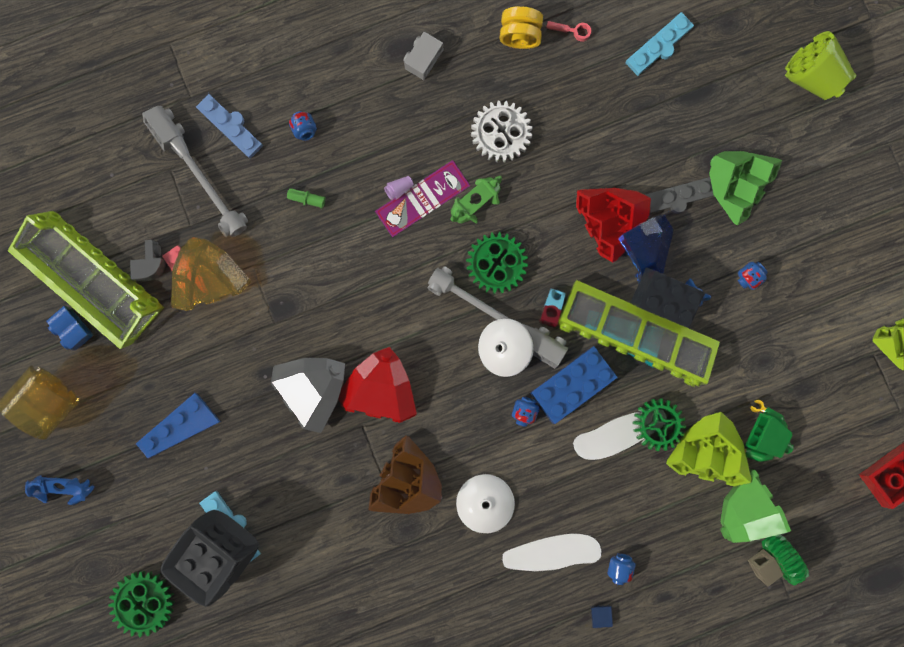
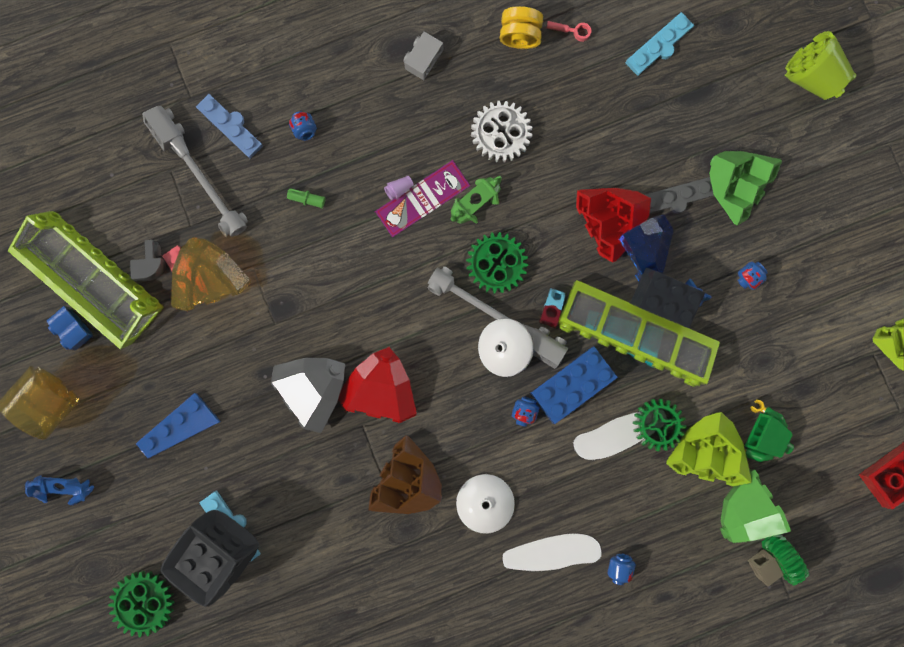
dark blue tile [591,605,613,628] -> none

